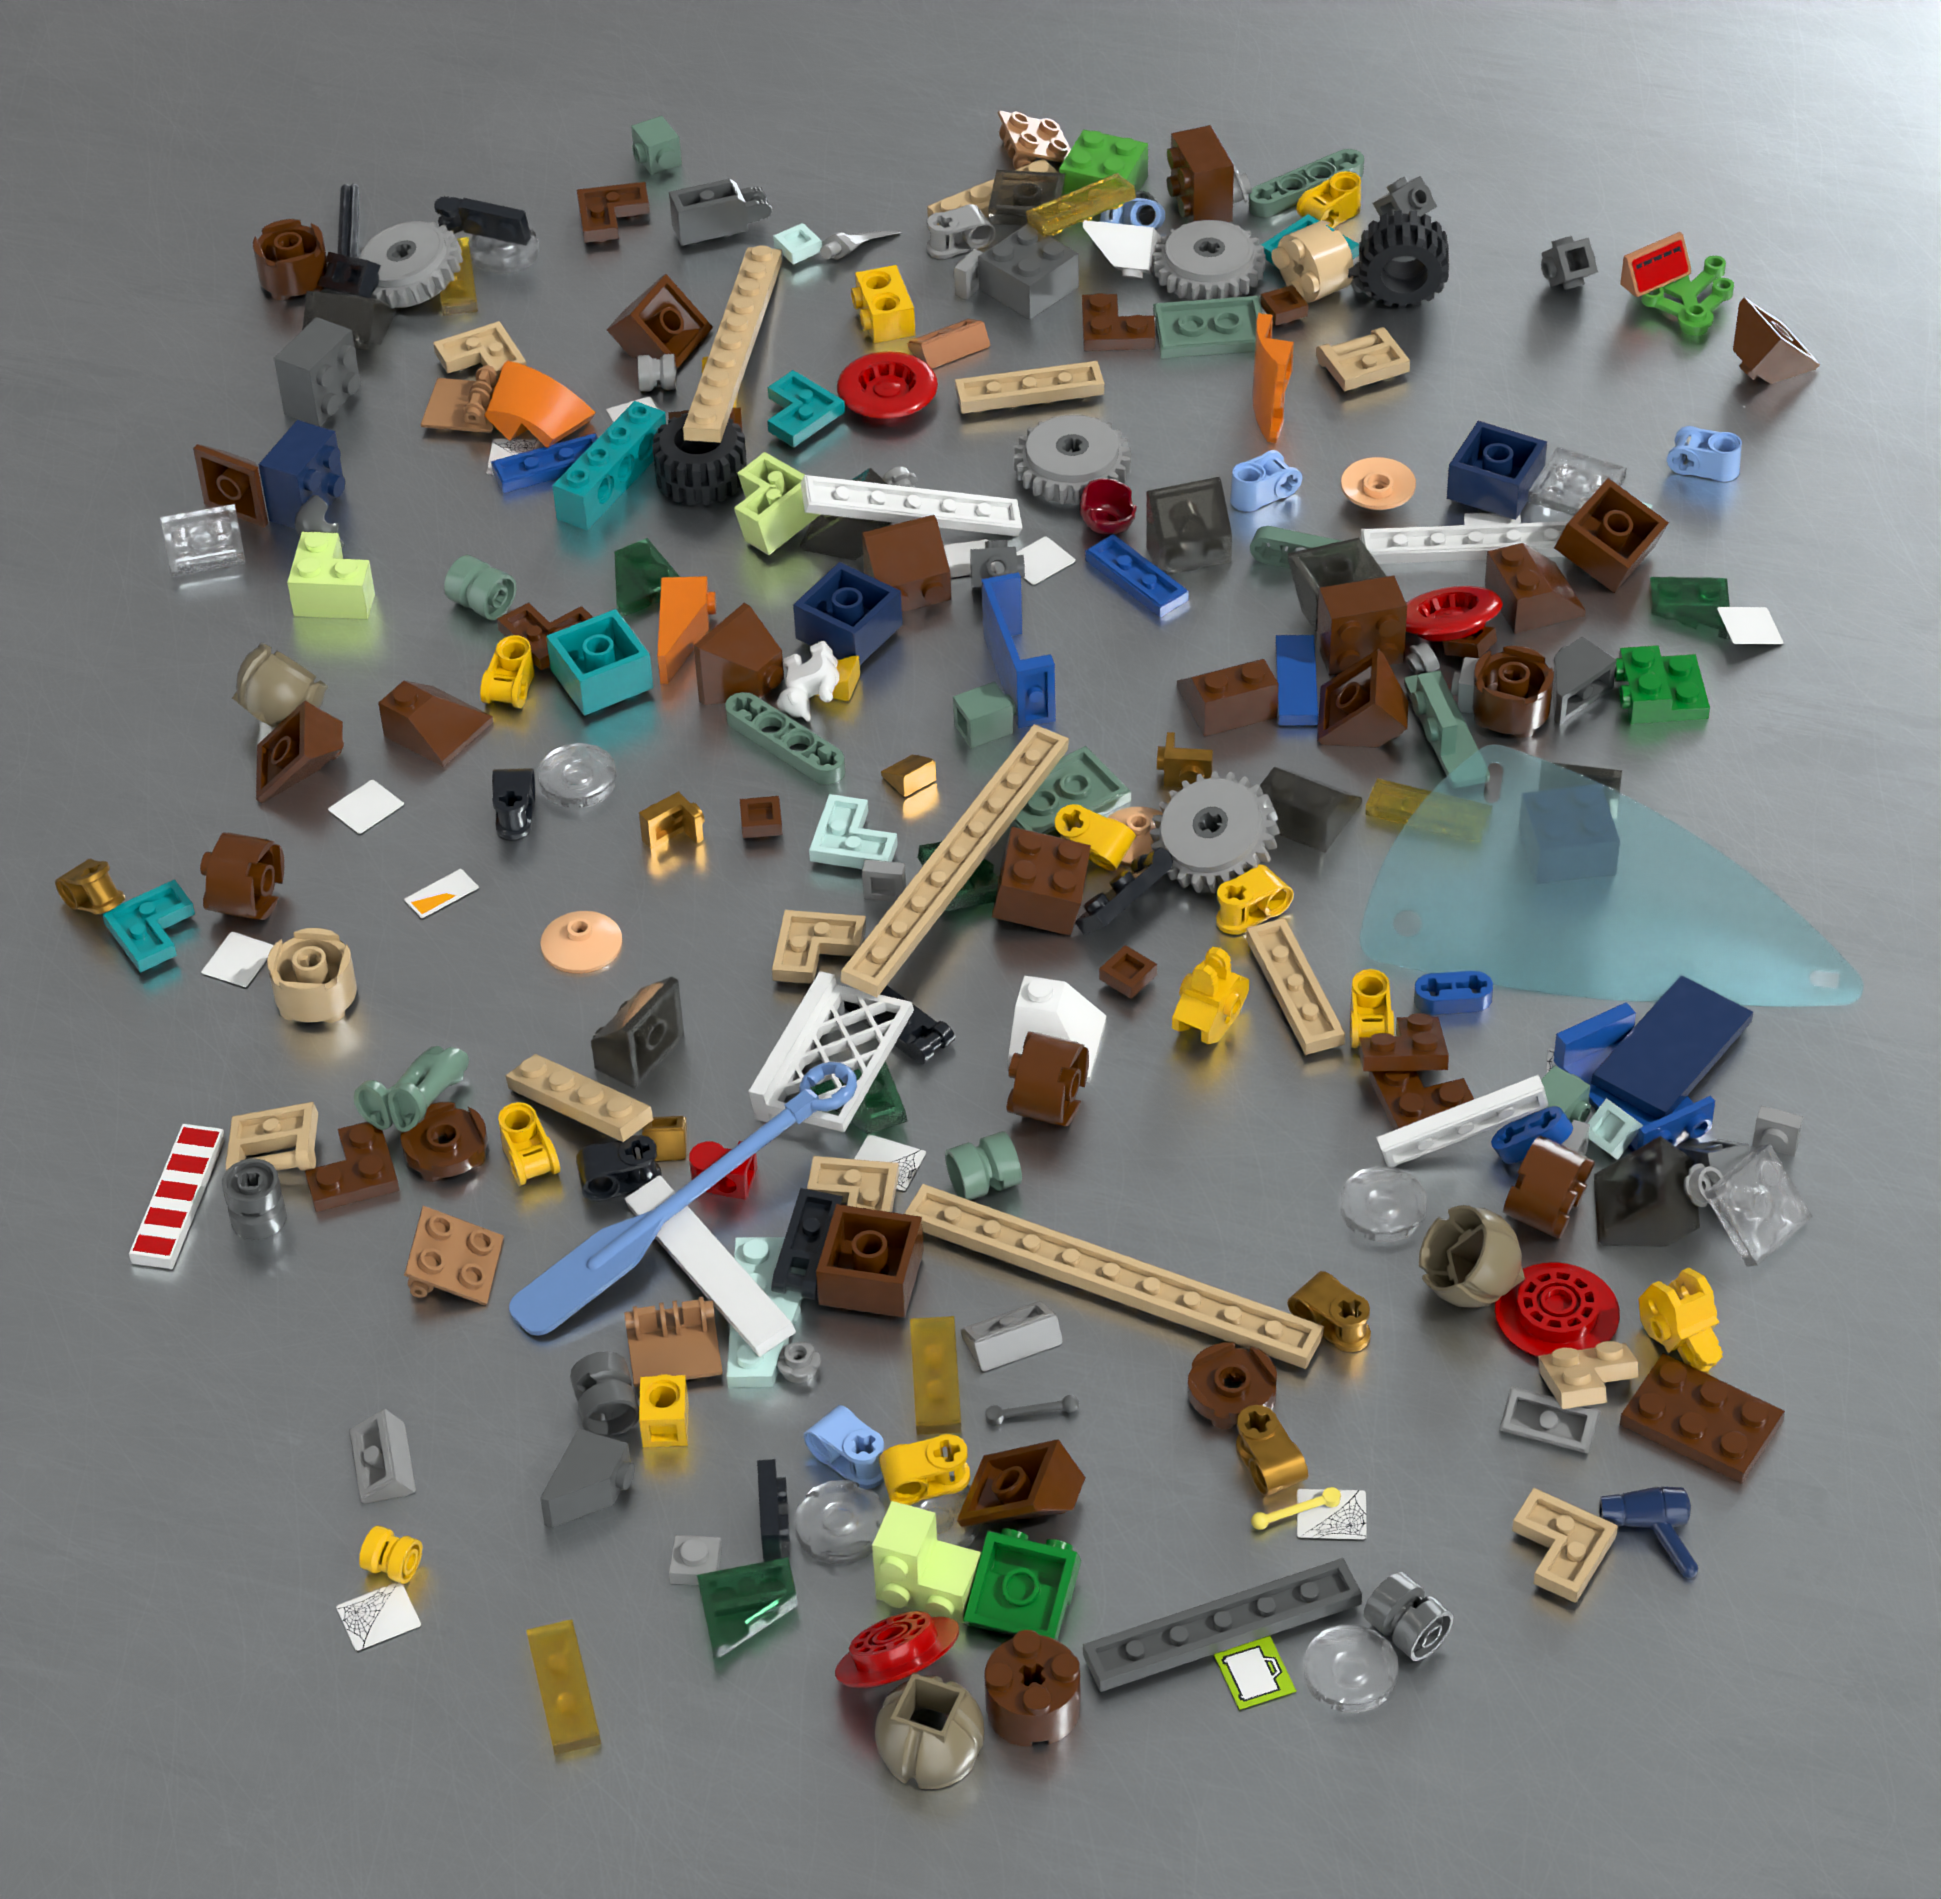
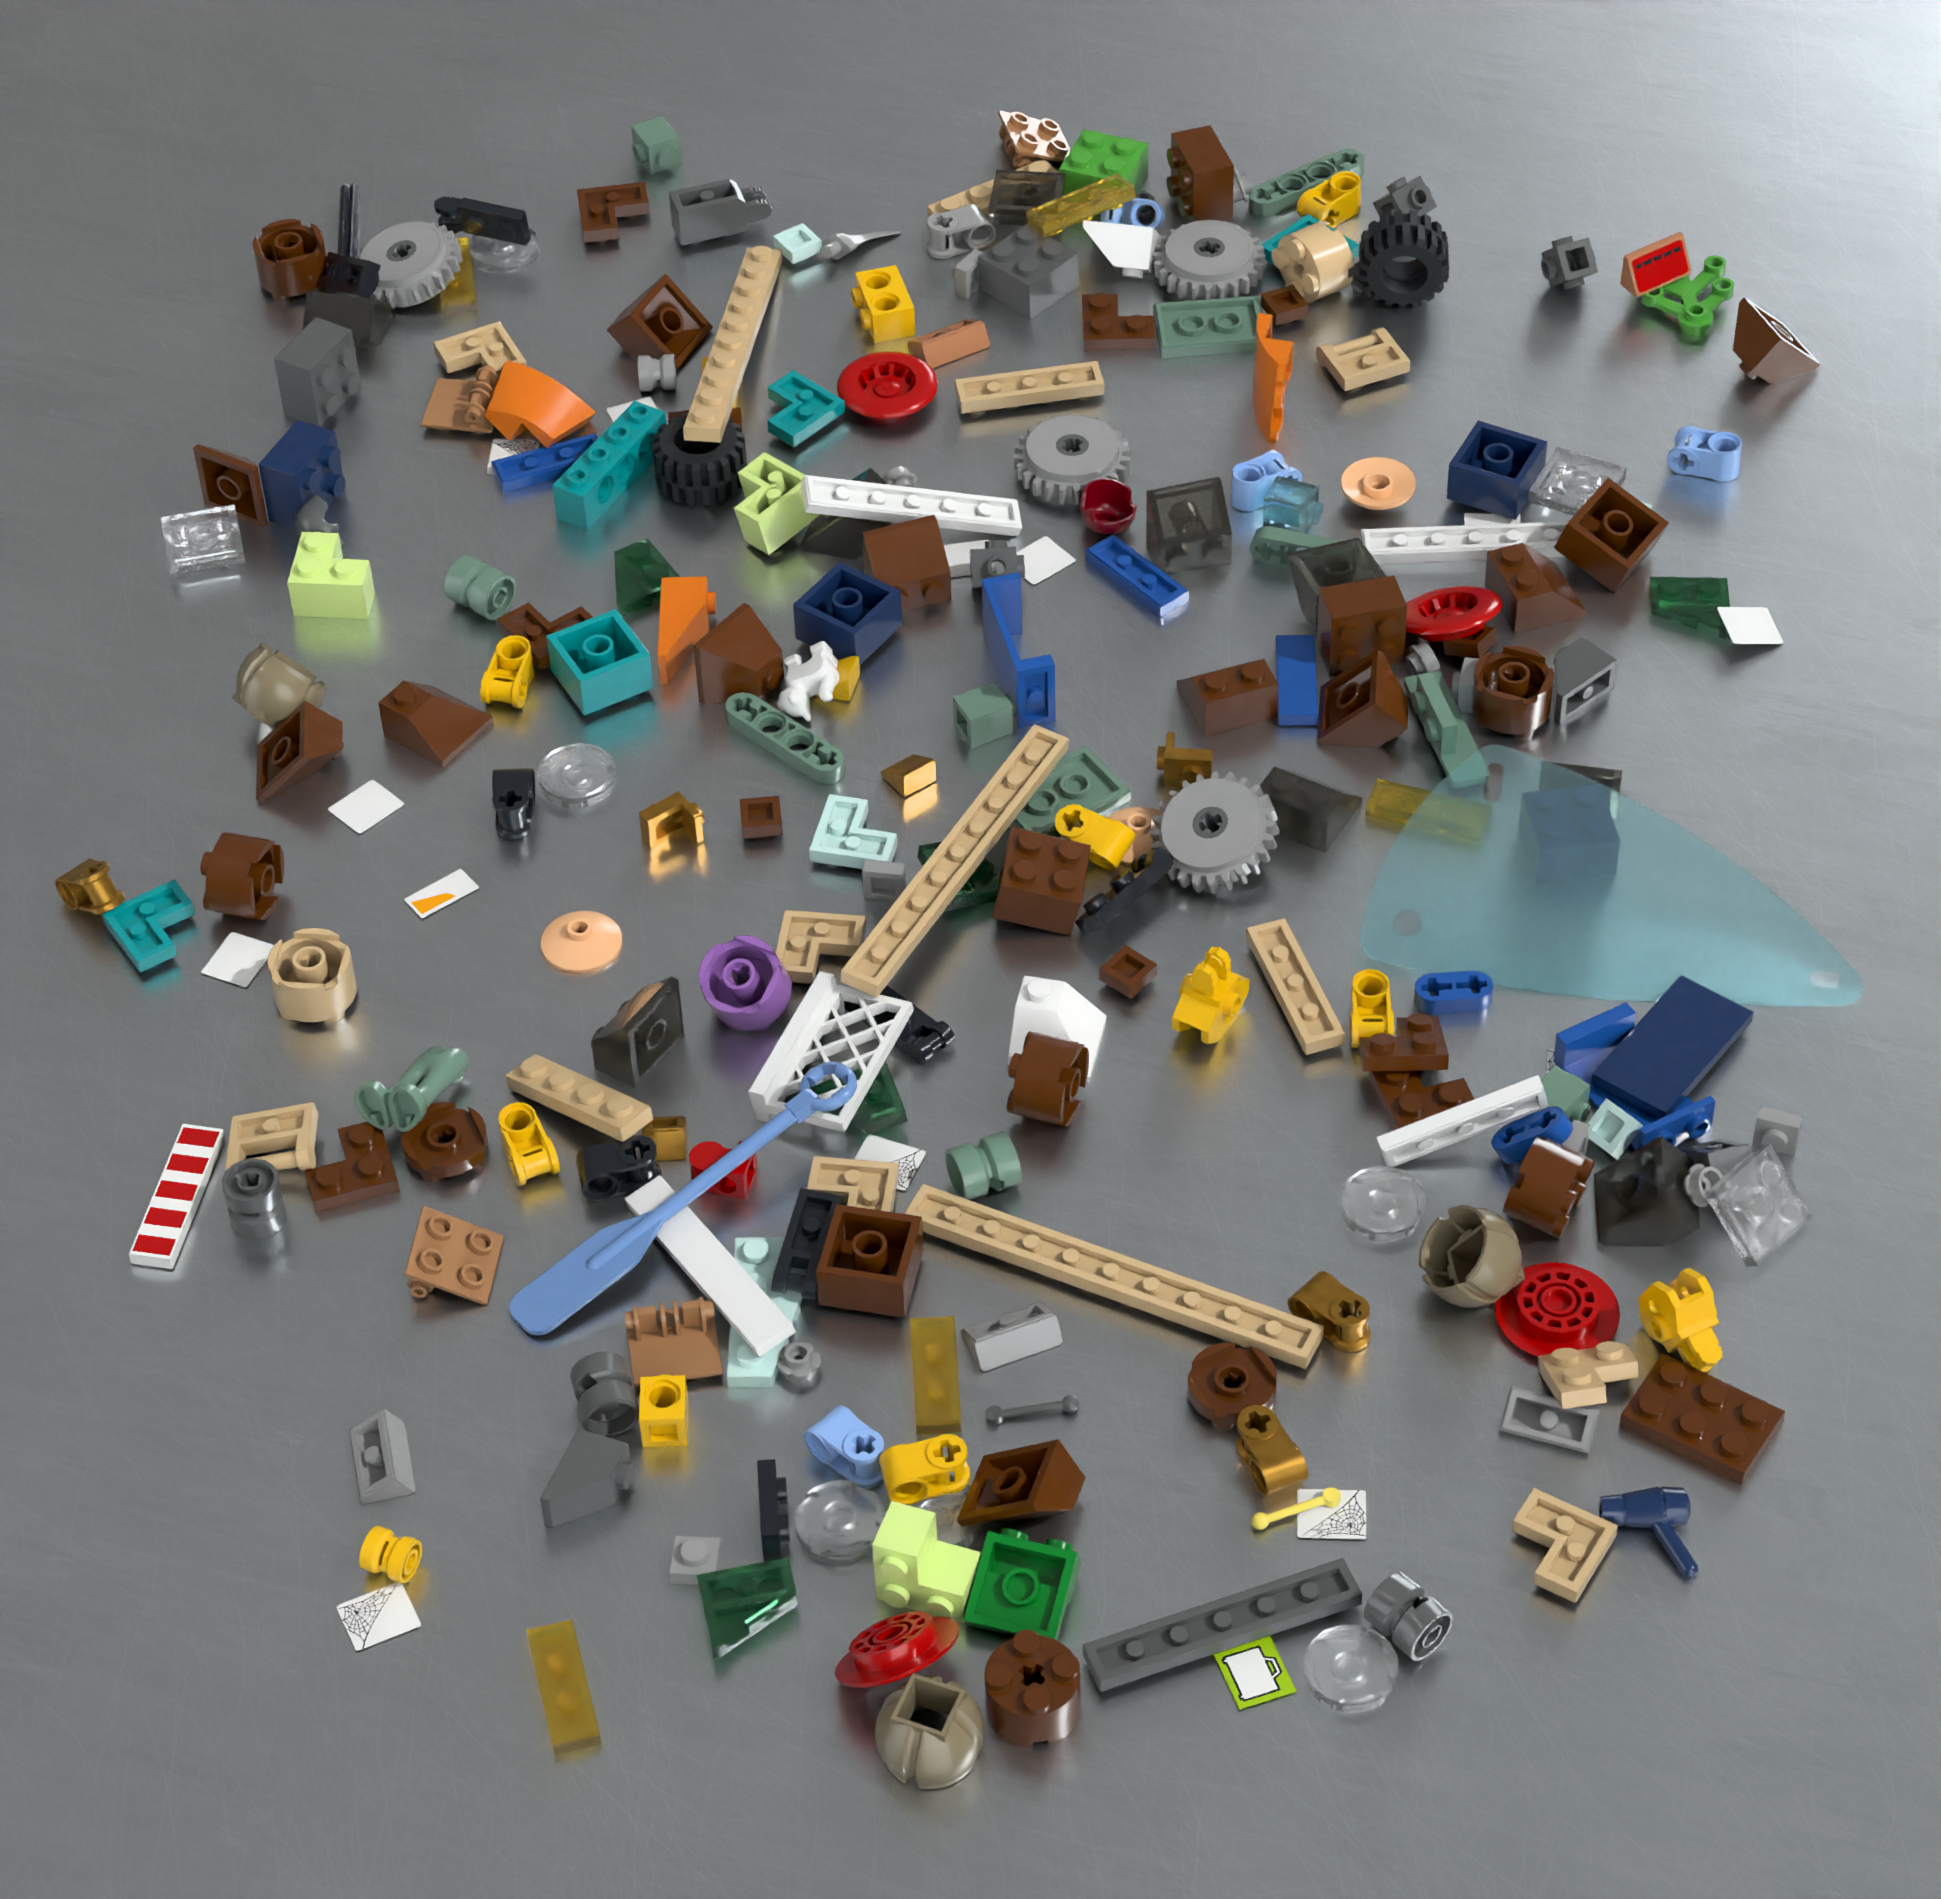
yellow piece [1216,864,1294,935] -> none
green plate [1614,645,1710,724] -> none
none -> medium lavender brick [698,935,792,1032]
none -> clear light blue brick [1263,475,1323,533]

